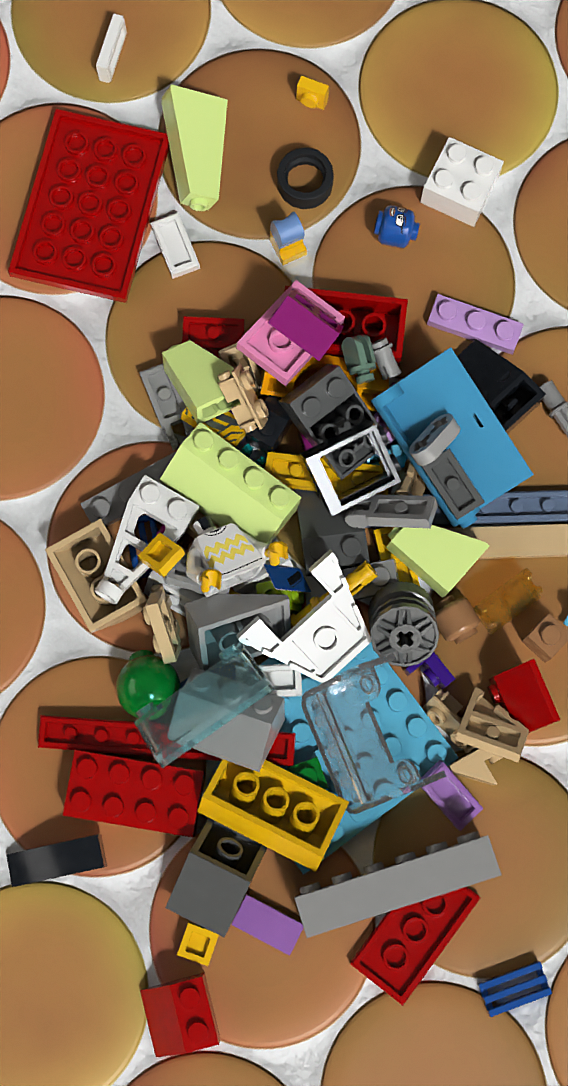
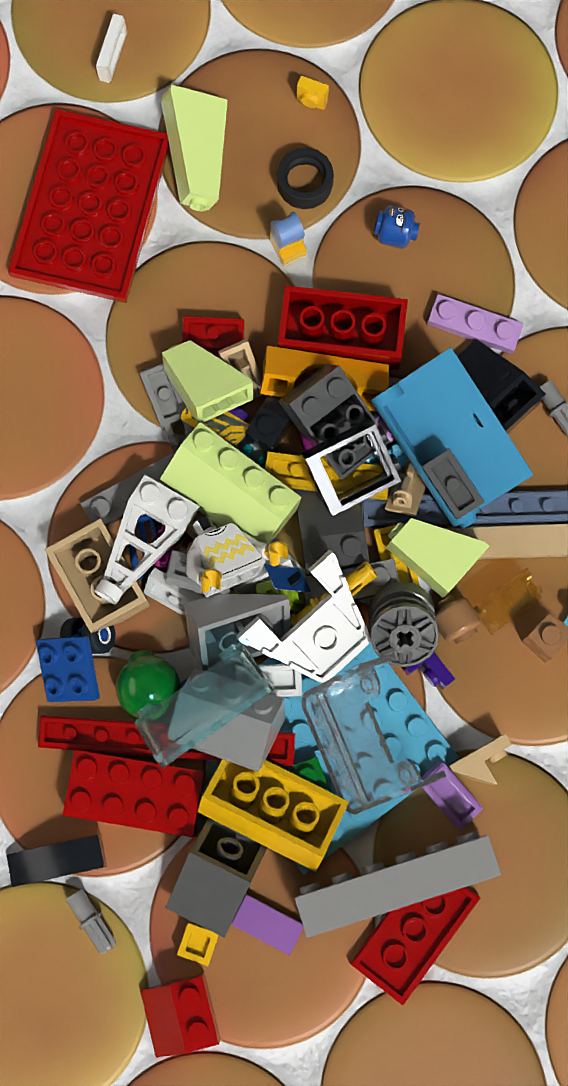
yellow plate [138,532,185,577] -> none
tan plate [143,584,182,664] -> none
white tile [150,212,200,279] -> none
tan hinge [218,363,269,433] -> none
bright pink plate [236,280,345,386] -> none
magenta hinge [268,289,344,361] -> none
sand green arm [341,335,377,384] -> none
light grey hinge [344,494,438,529] -> none
light grey pin [371,338,401,380] -> none
light grey beam [409,414,461,466] -> none
white brick [420,137,504,227] -> none
tan hinge [422,689,475,754] -> none
tan wing [455,687,529,763] -> none
blue tile [477,961,552,1017] -> none
red slope [487,659,561,733] -> none
none -> blue plate [36,617,116,702]
none -> light grey axle [65,889,116,954]

